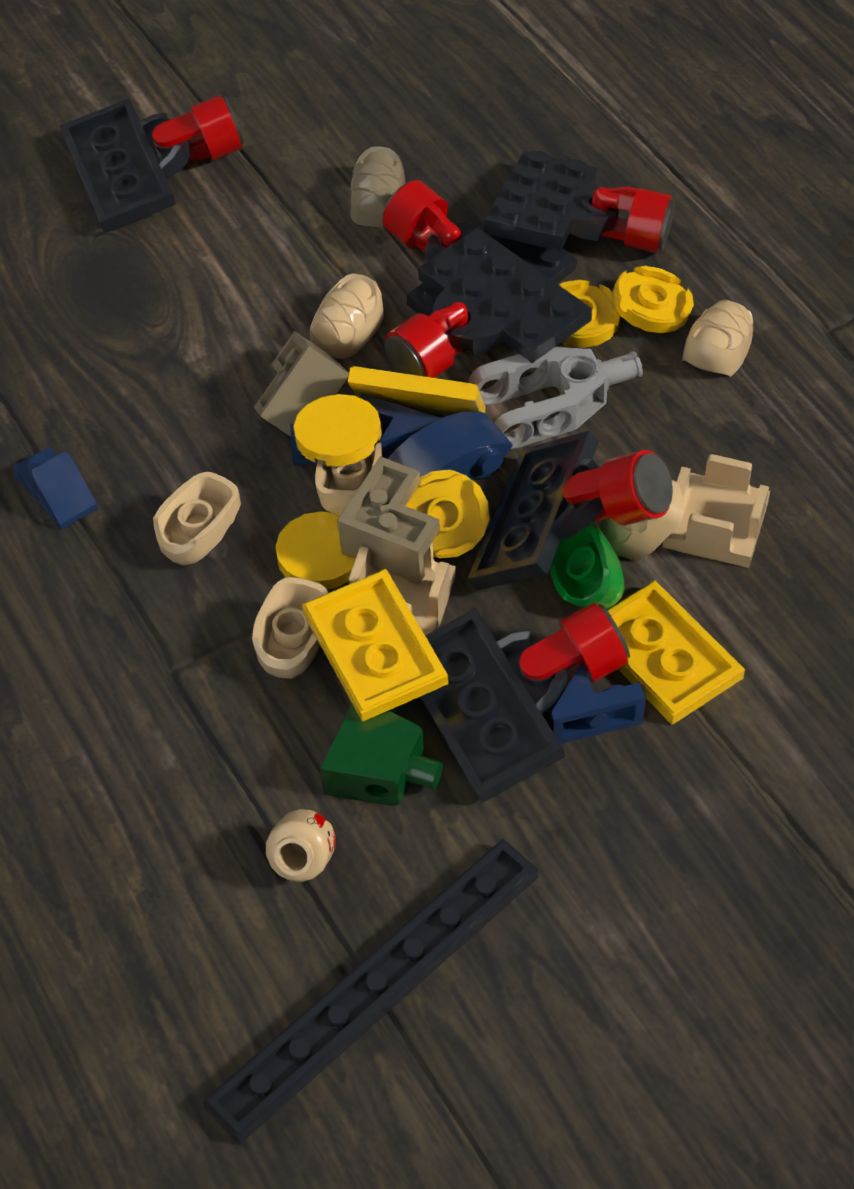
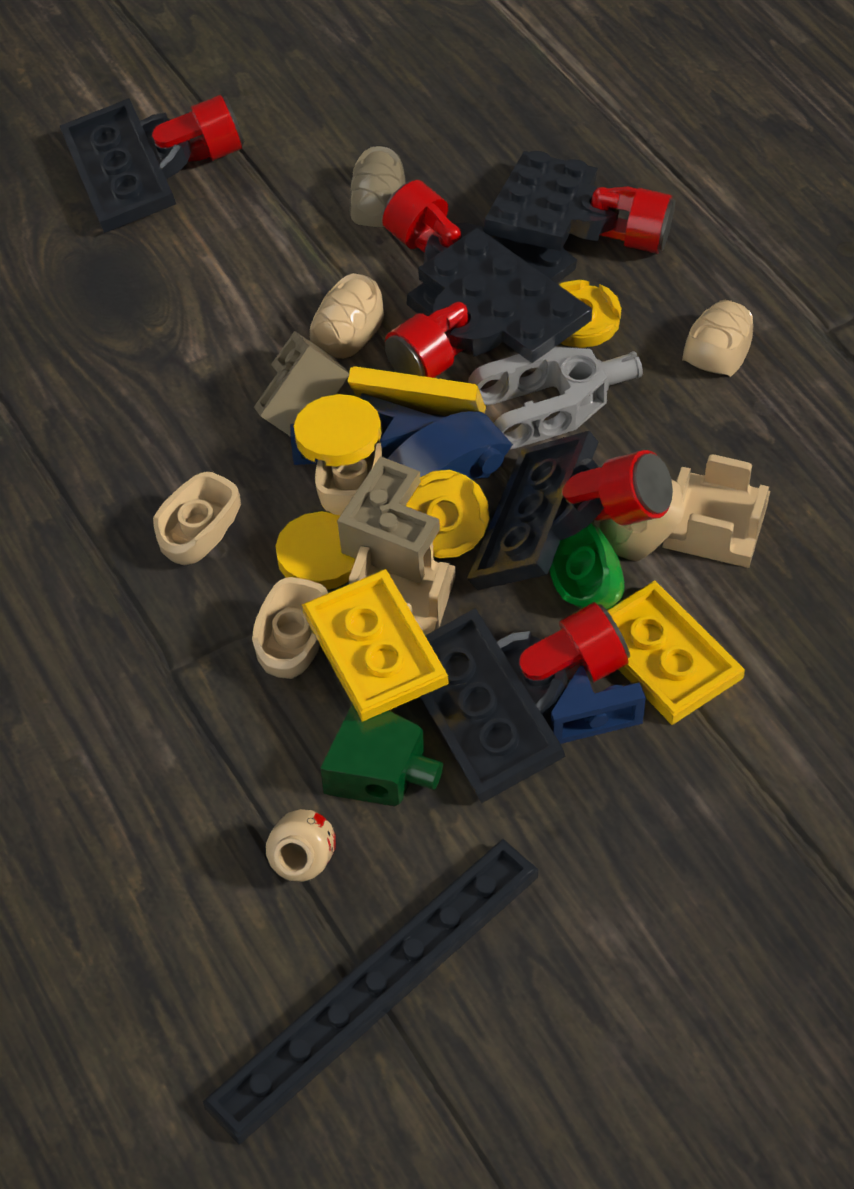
dark blue slope [13,447,98,530] -> none
yellow tile [612,266,694,333] -> none

